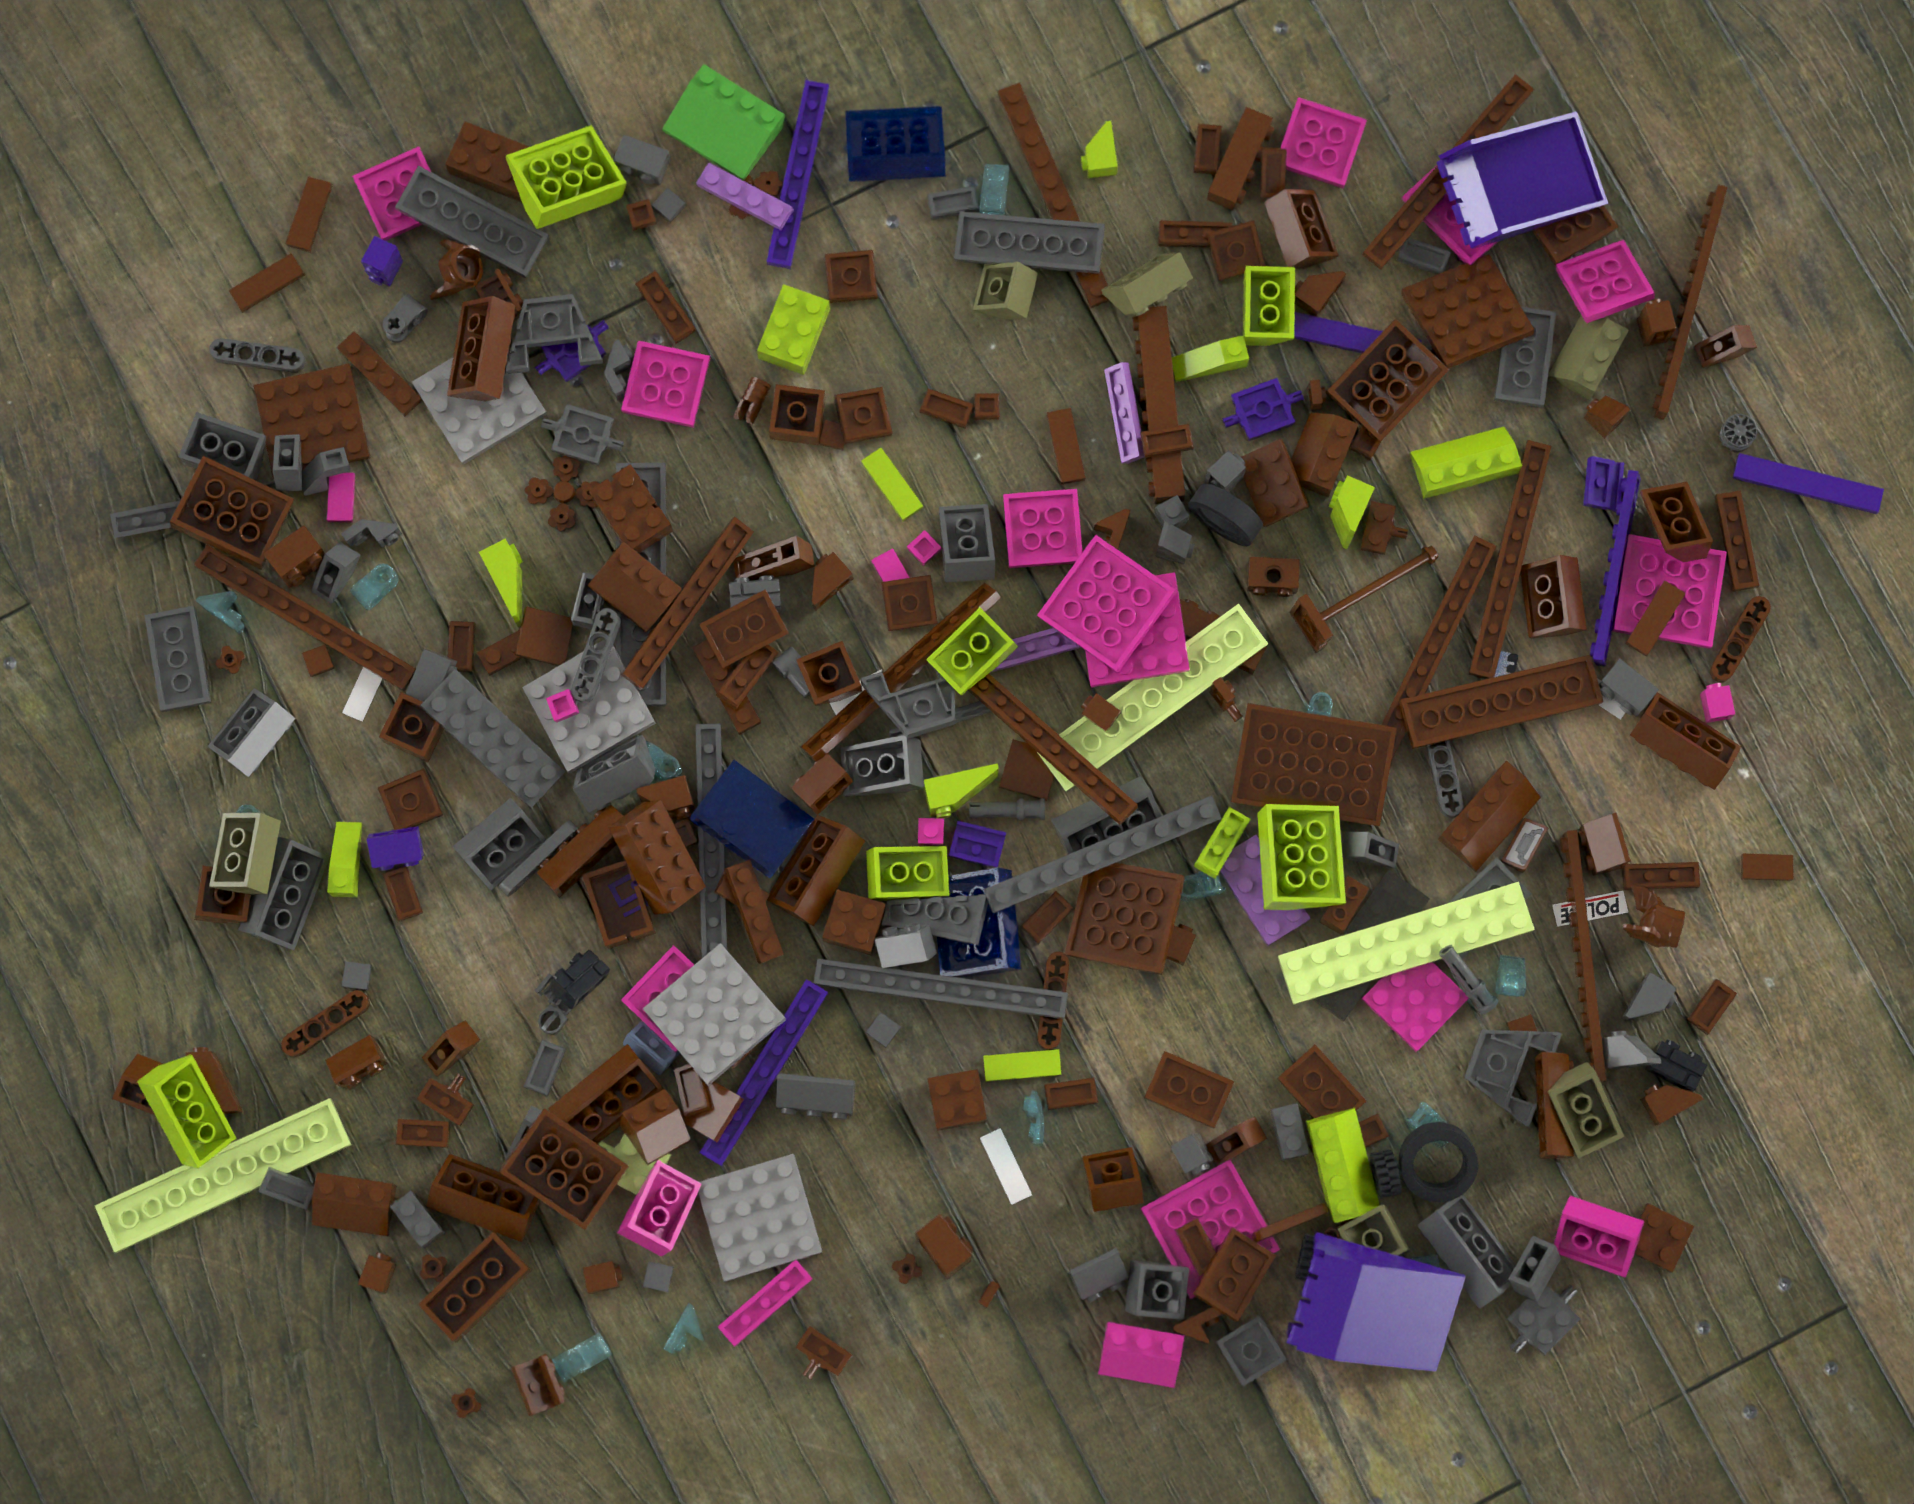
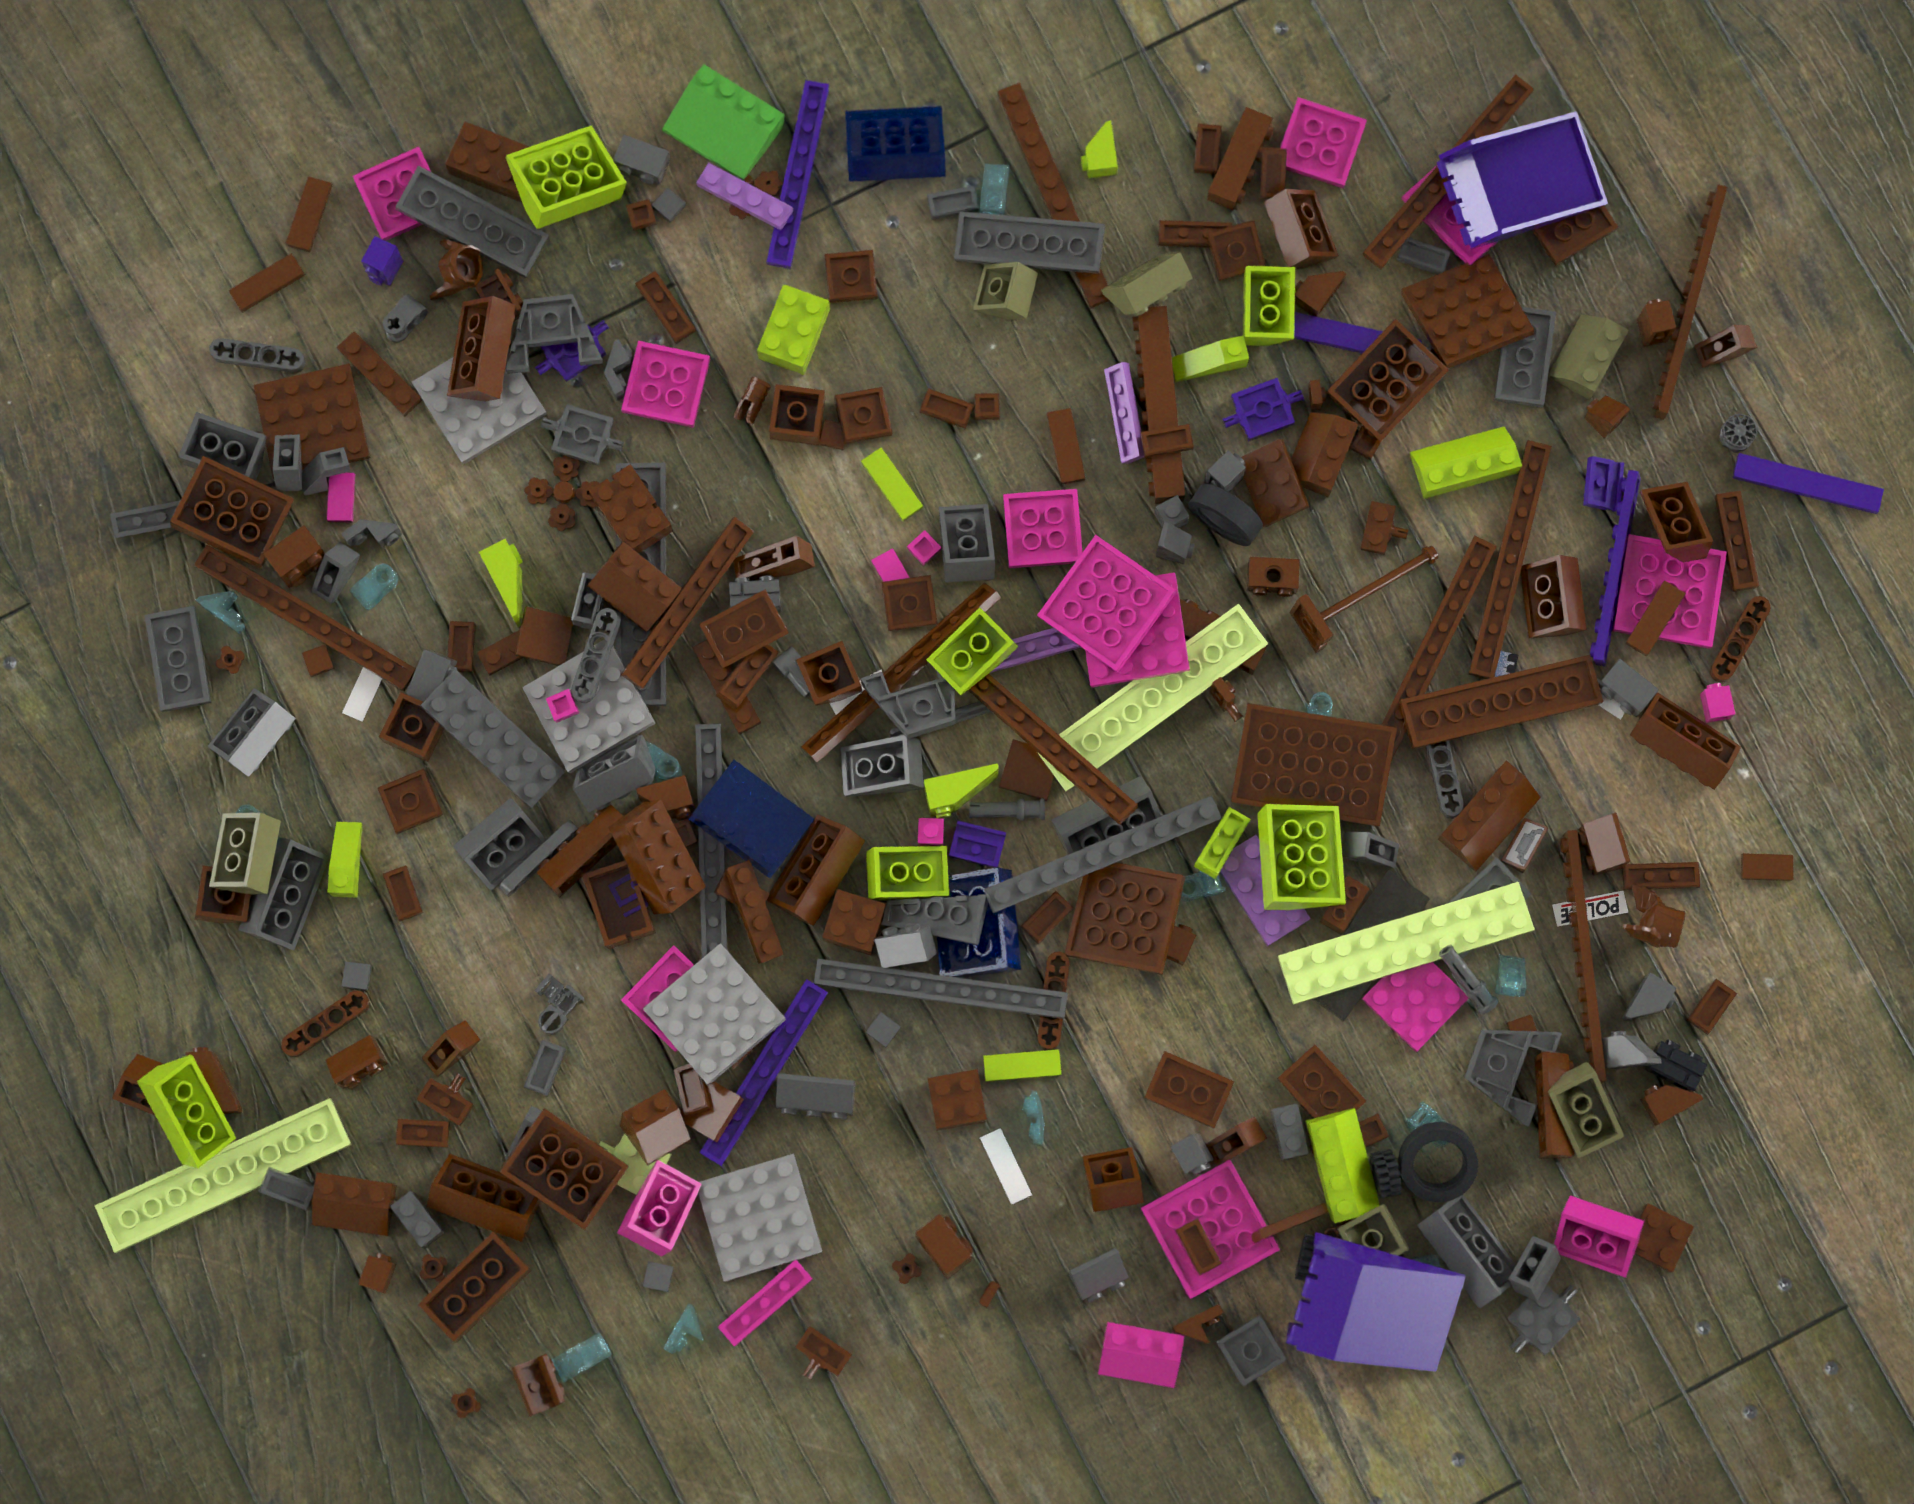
dark purple brick [367,826,424,870] -> none
reddish brown slope [548,1044,664,1144] -> none
black brick [550,950,610,1009] -> none
reddish brown brick [583,1261,623,1294] -> none
sand blue slope [623,1021,680,1076] -> none
reddish brown brick [791,753,853,815] -> none
reddish brown slope [812,552,853,611] -> none
reddish brown tile [1044,1078,1098,1110] -> none
reddish brown brick [1081,693,1121,733] -> none
reddish brown slope [1094,509,1131,550] -> none
dark grey slope [1125,1260,1189,1319] -> none
reddish brown plate [1193,1228,1276,1322] -> none
lime slope [1329,475,1375,549] -> none
dark pink plate [1556,240,1655,324] -> none

